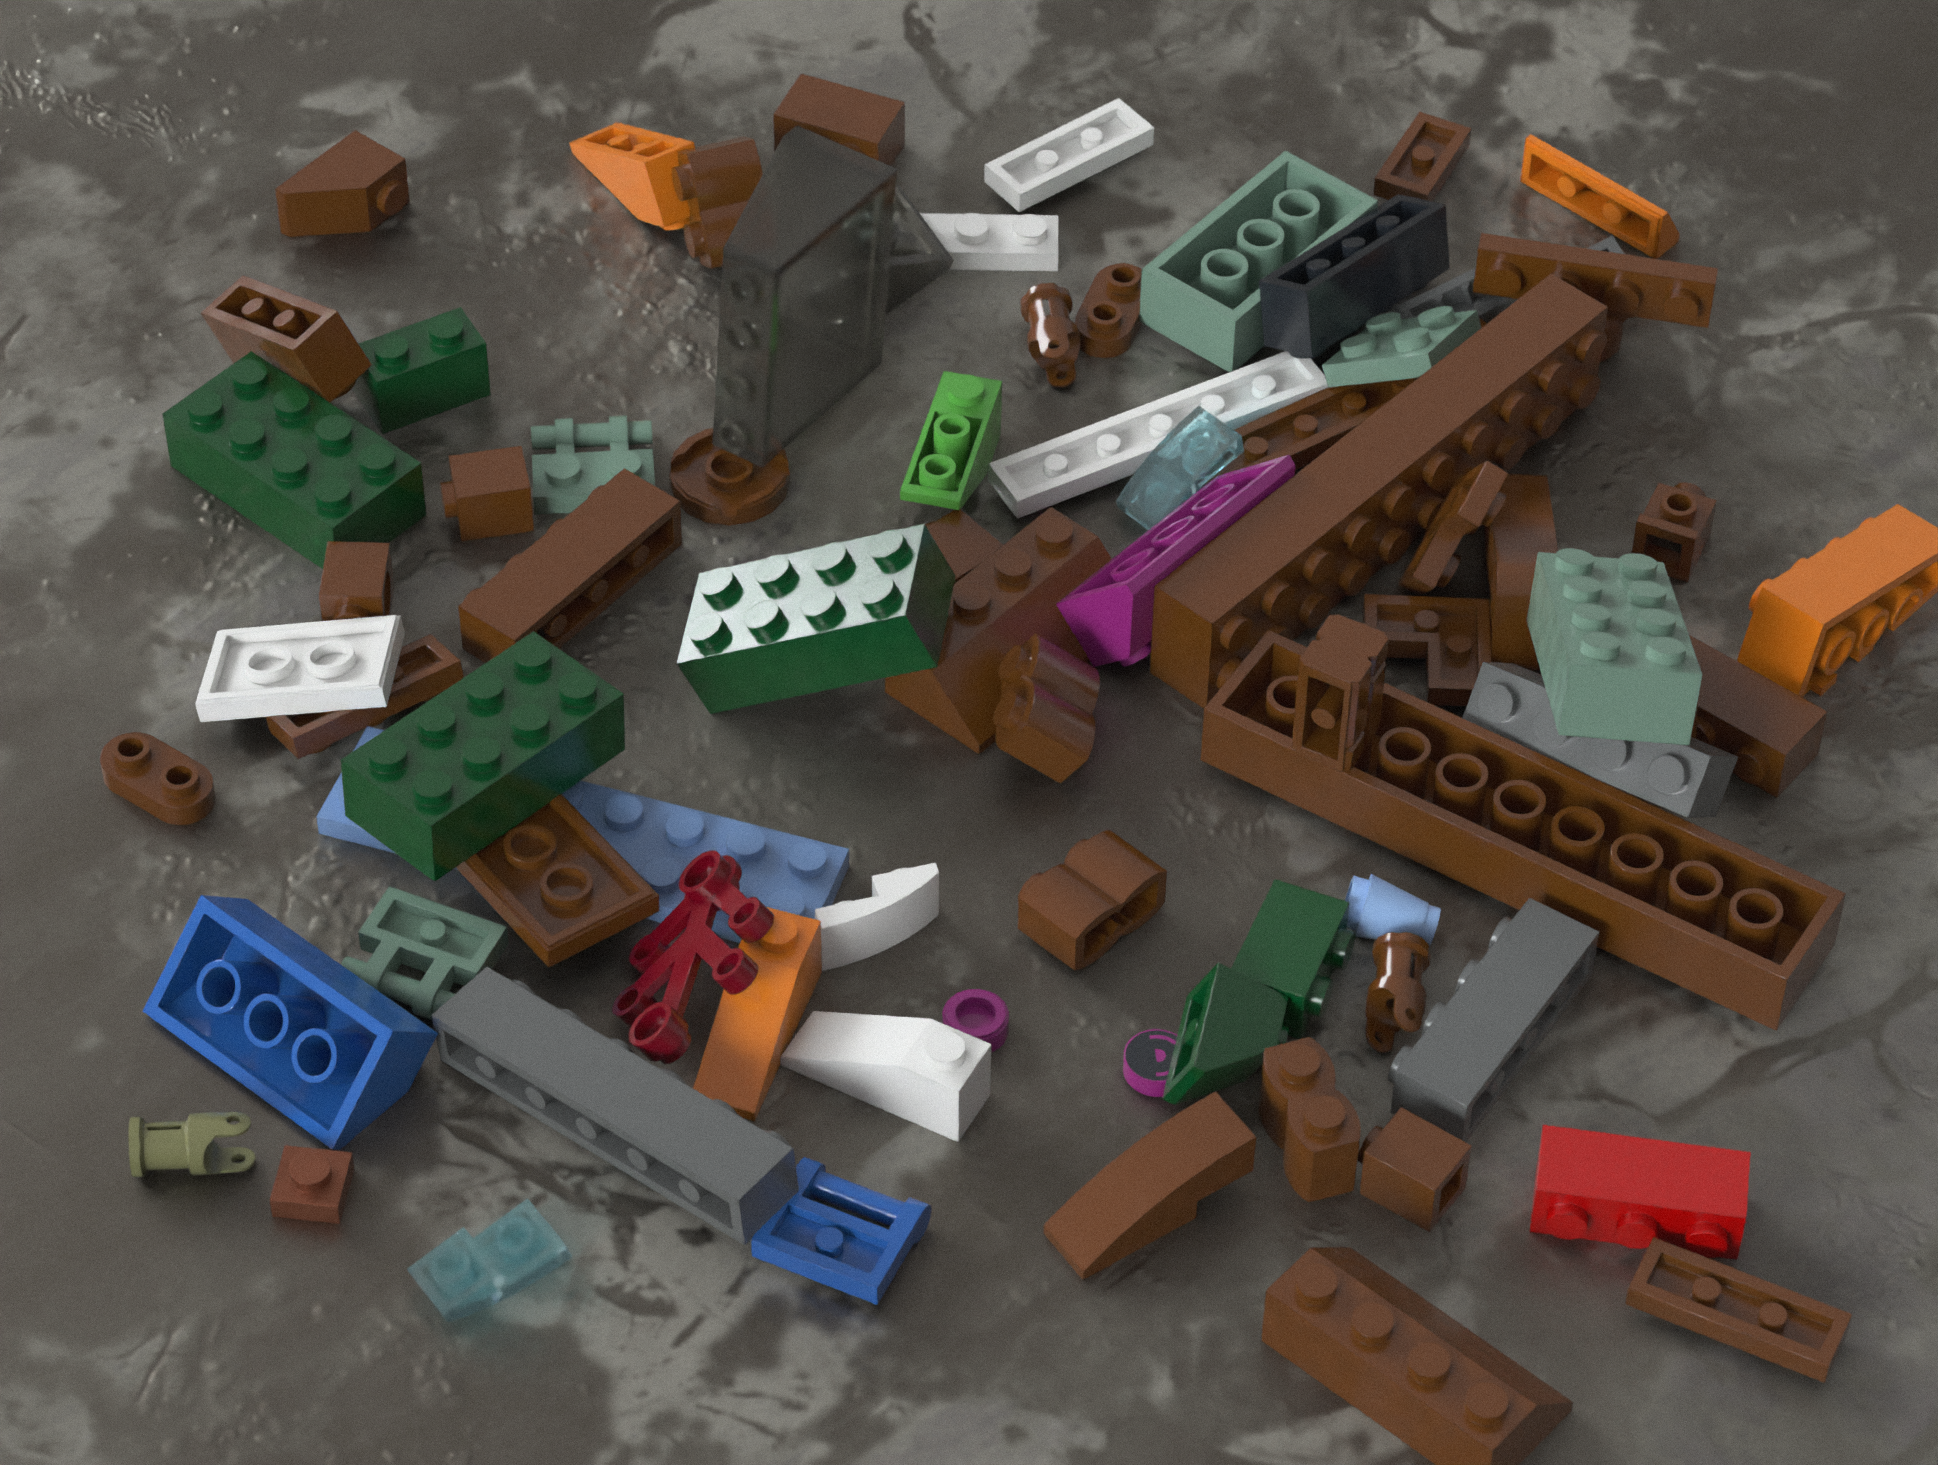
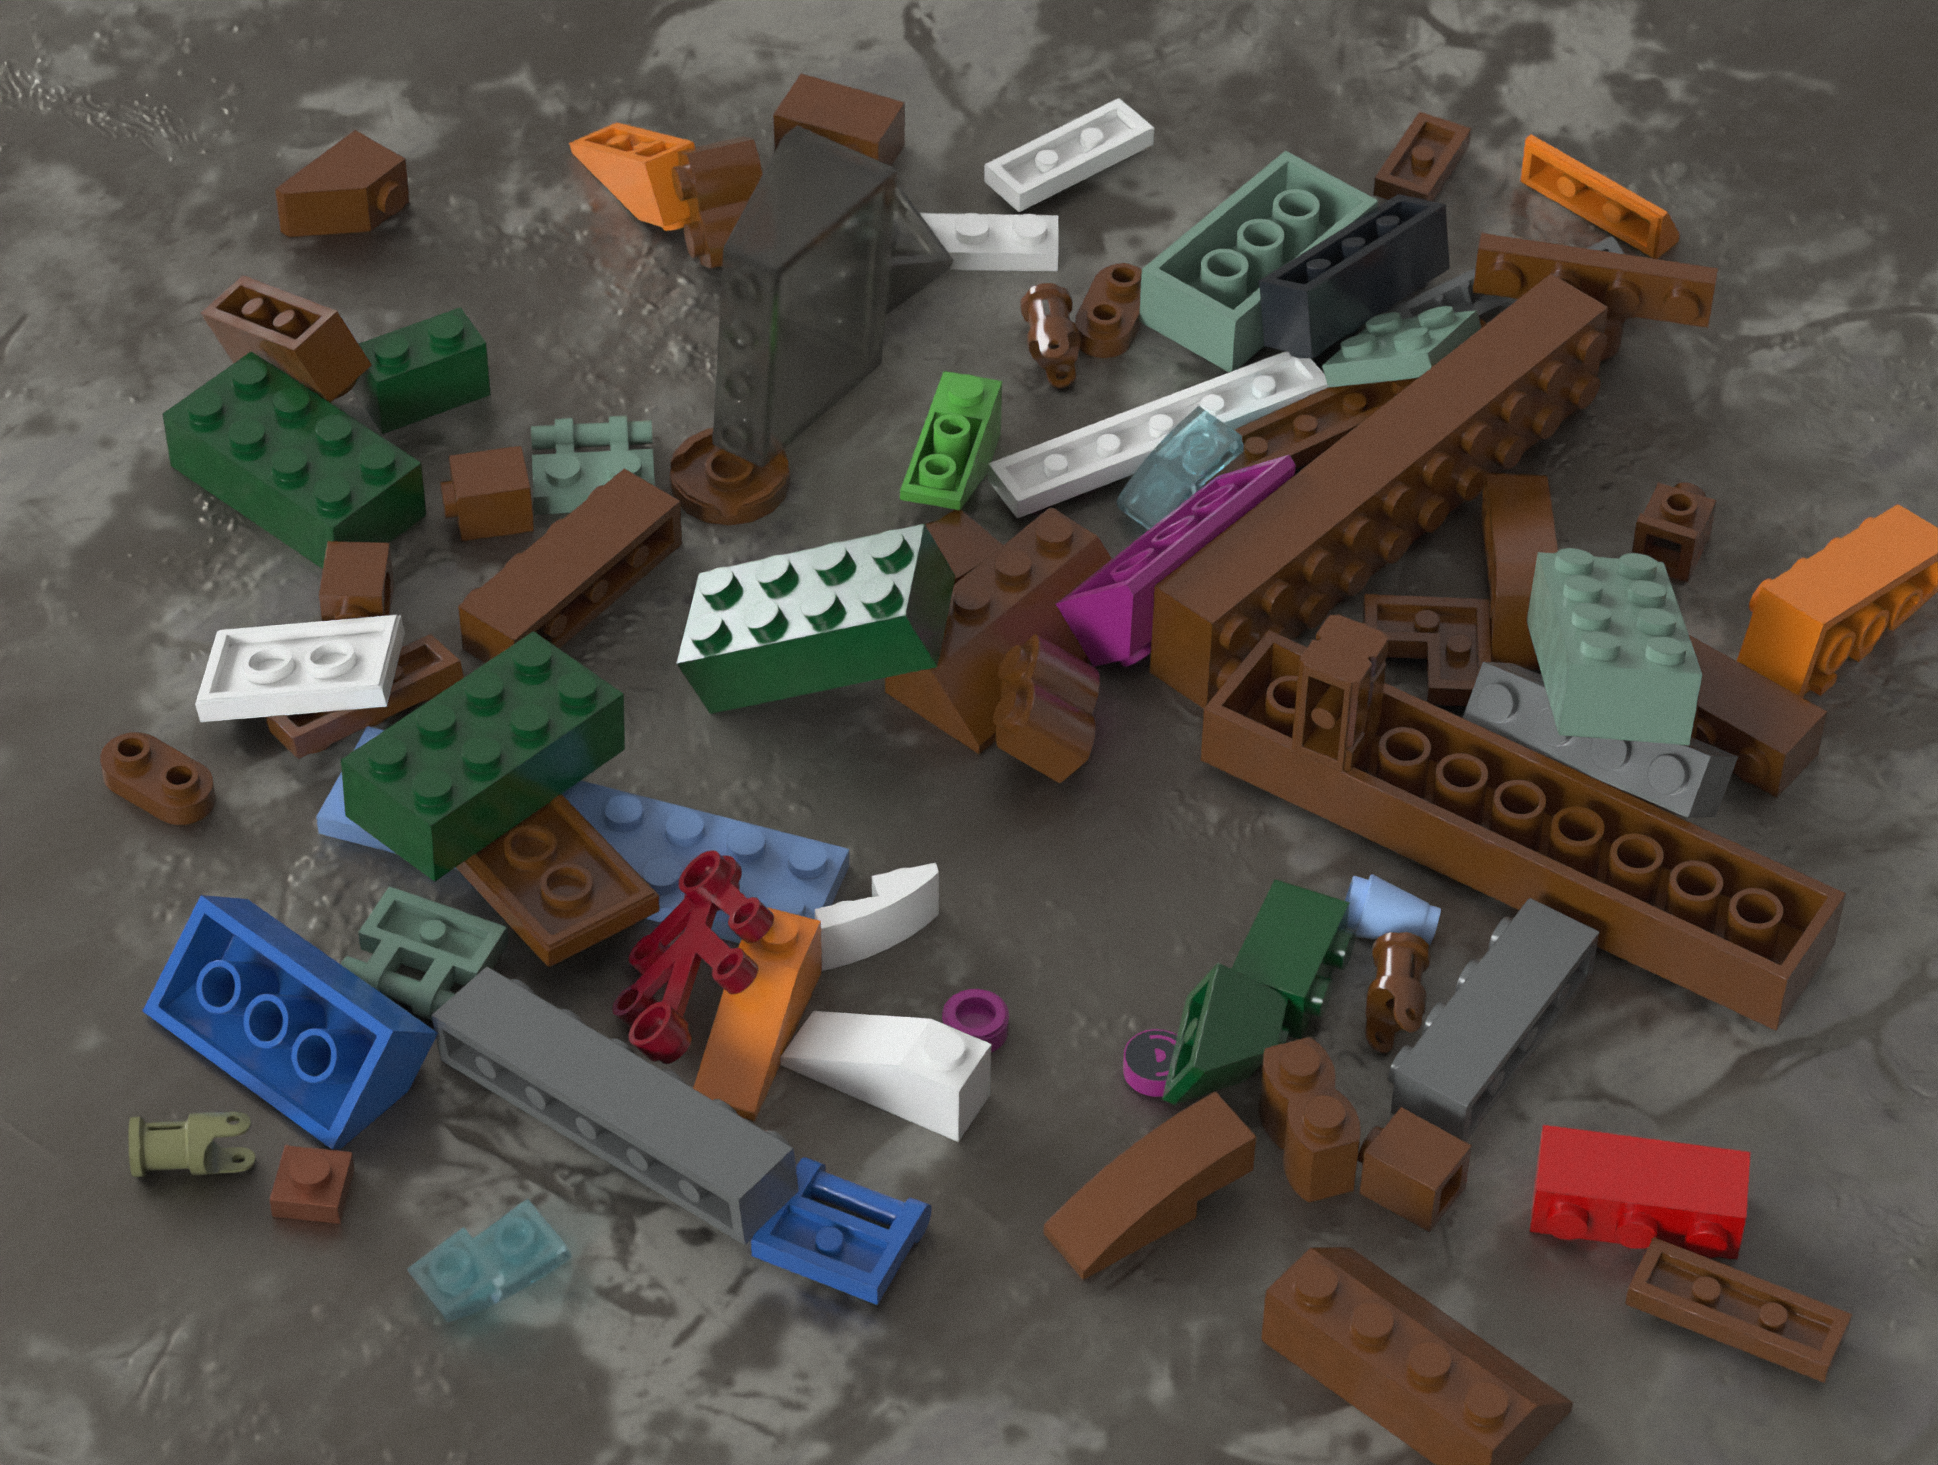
reddish brown brick [1018,830,1167,971] -> none
reddish brown plate [1398,461,1508,596] -> none

